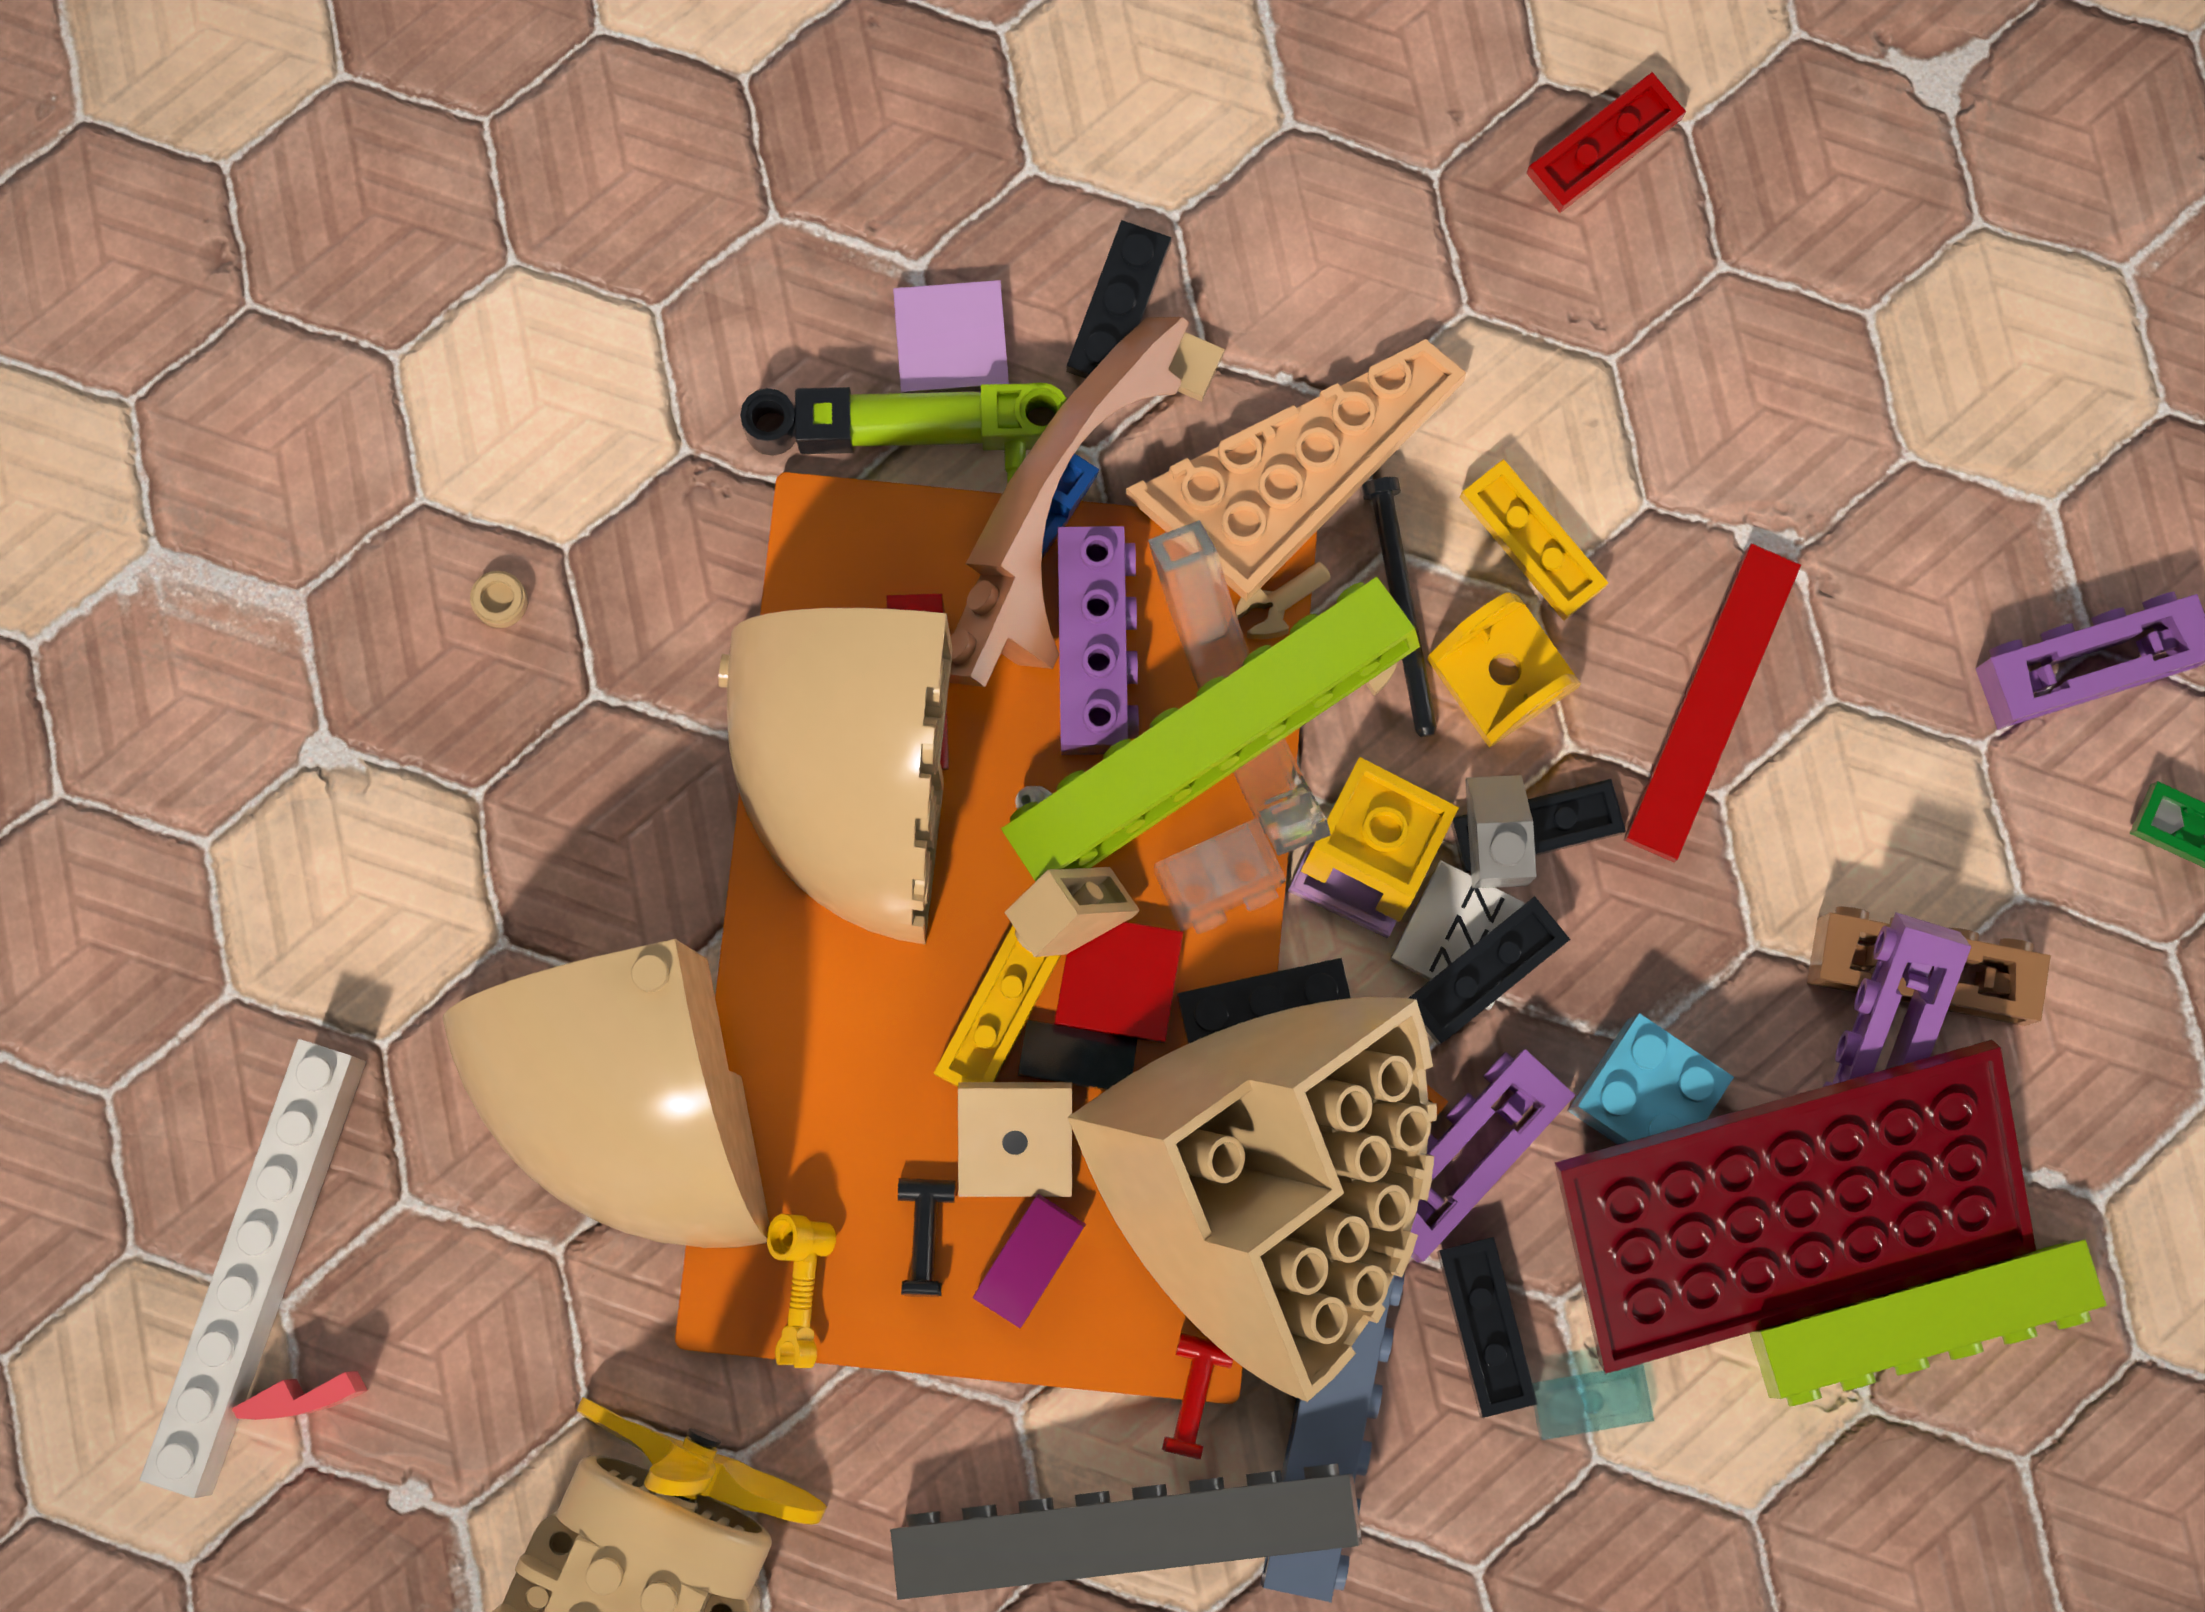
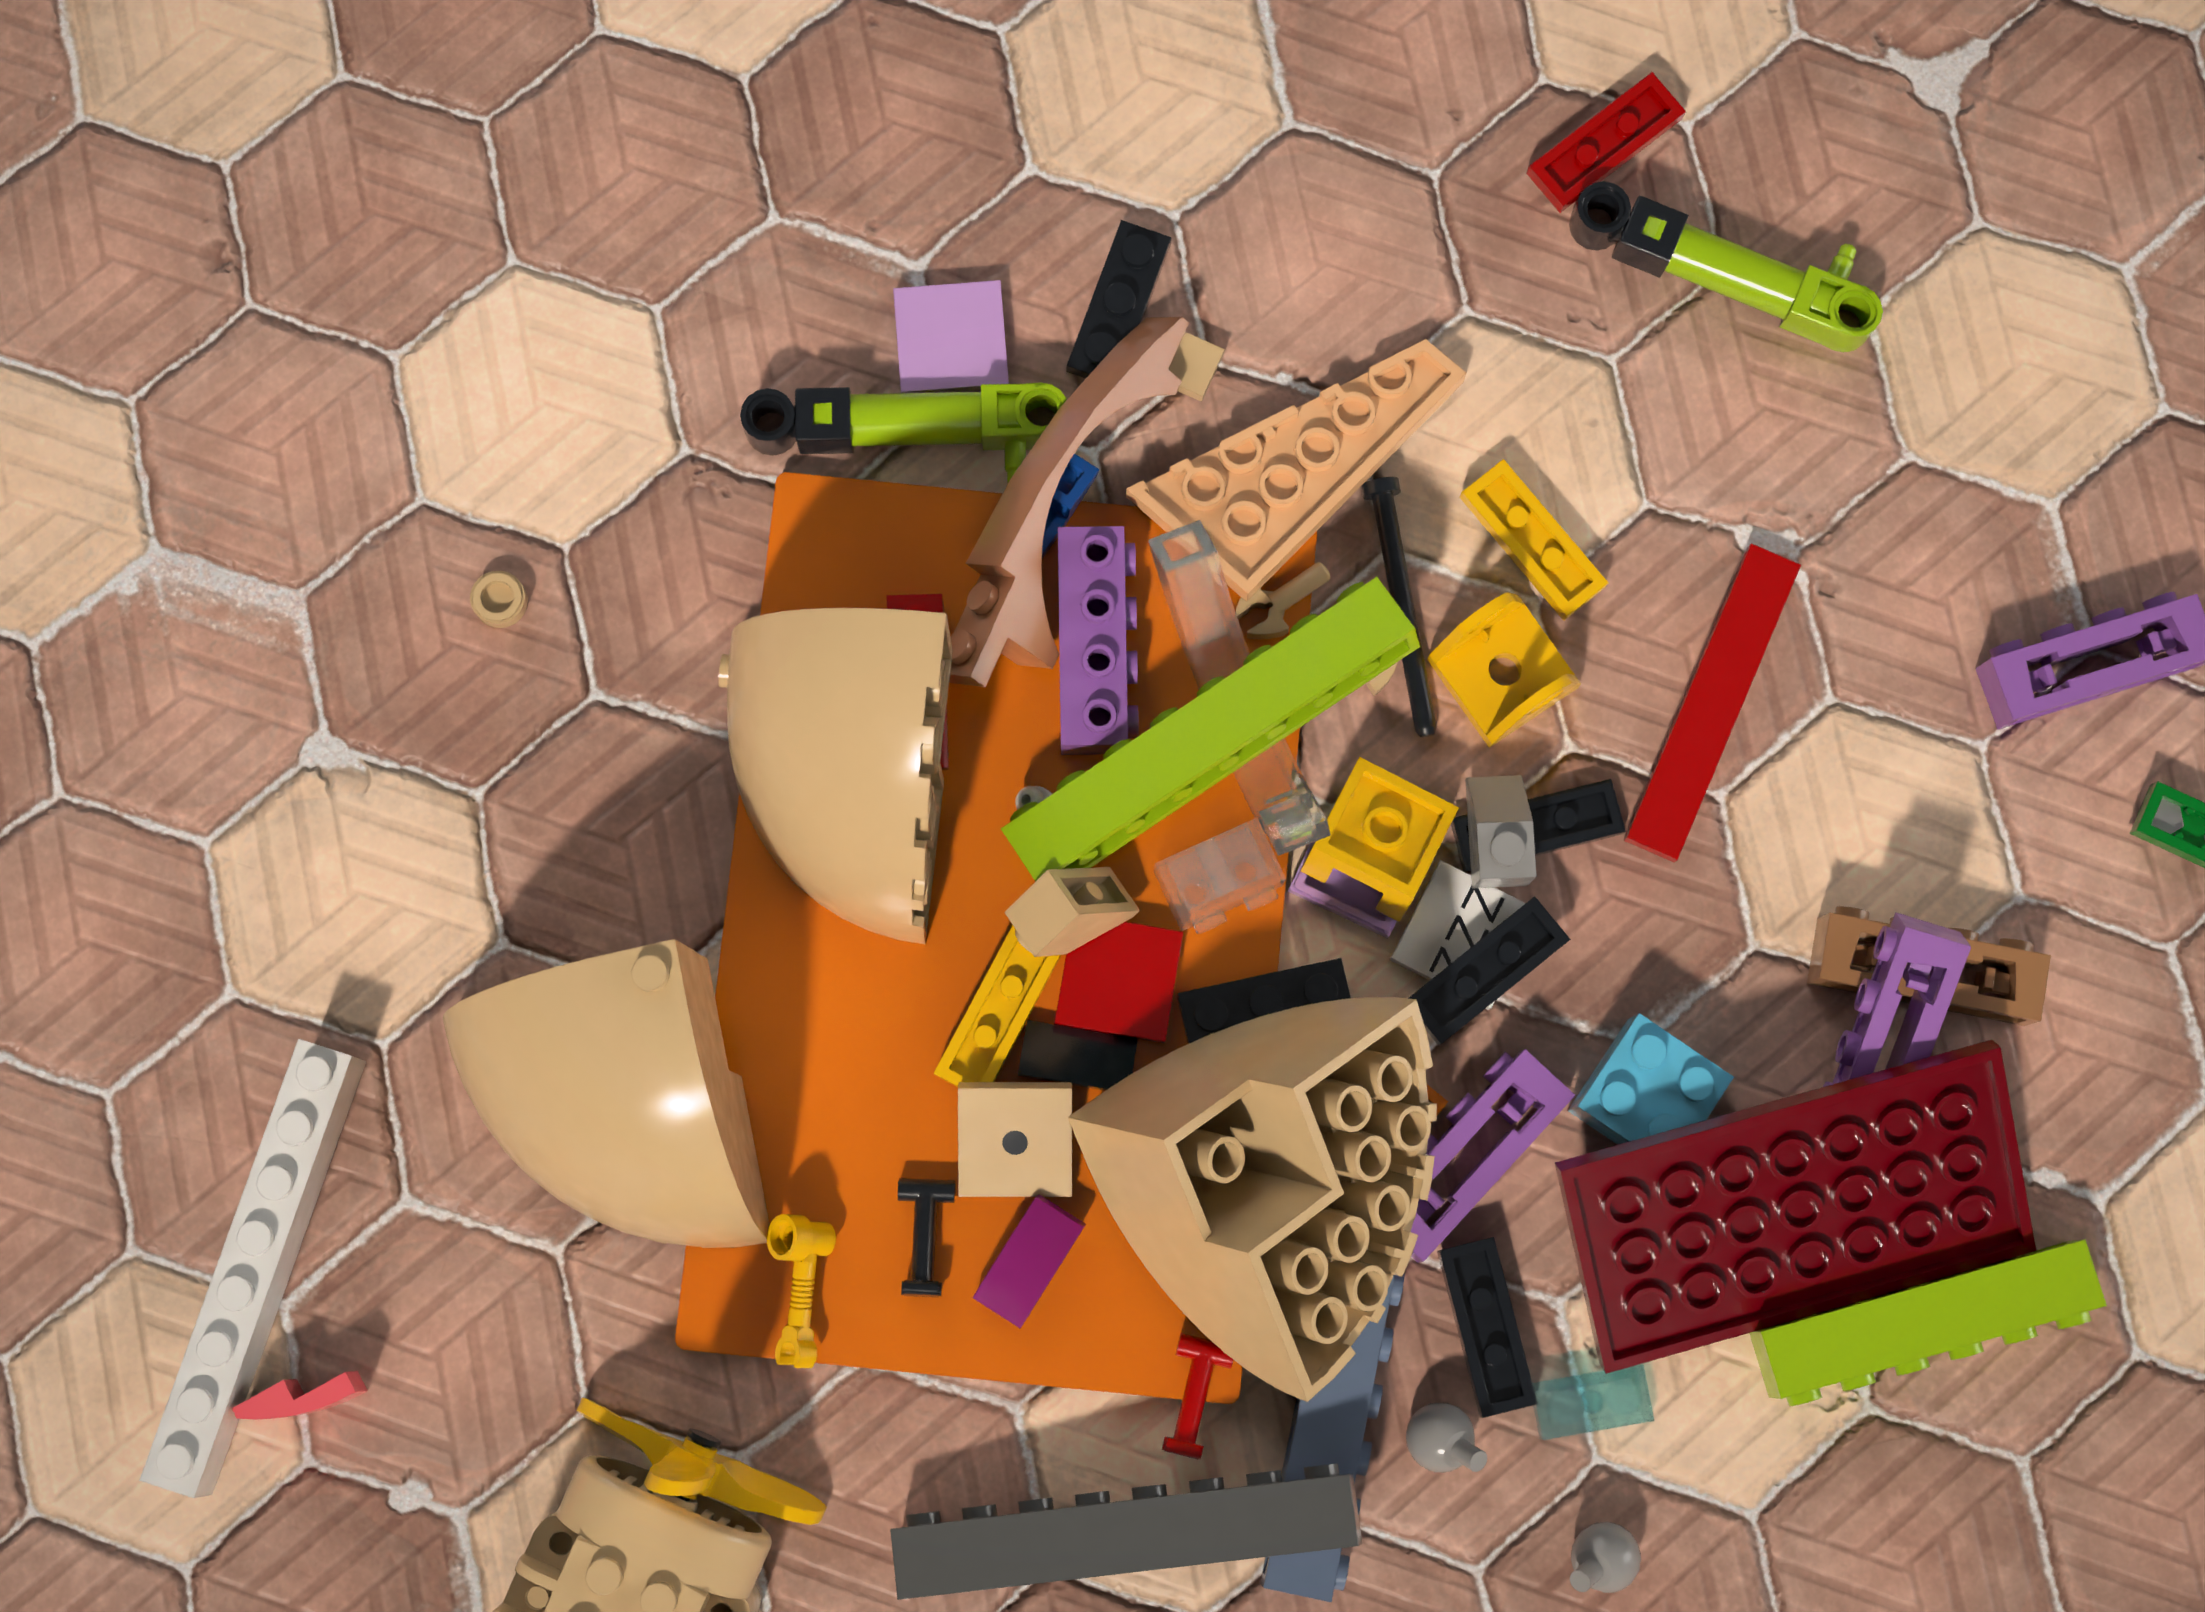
none -> light grey piece [1406,1403,1487,1473]
none -> lime piece [1569,181,1883,353]
none -> light grey piece [1570,1522,1641,1593]

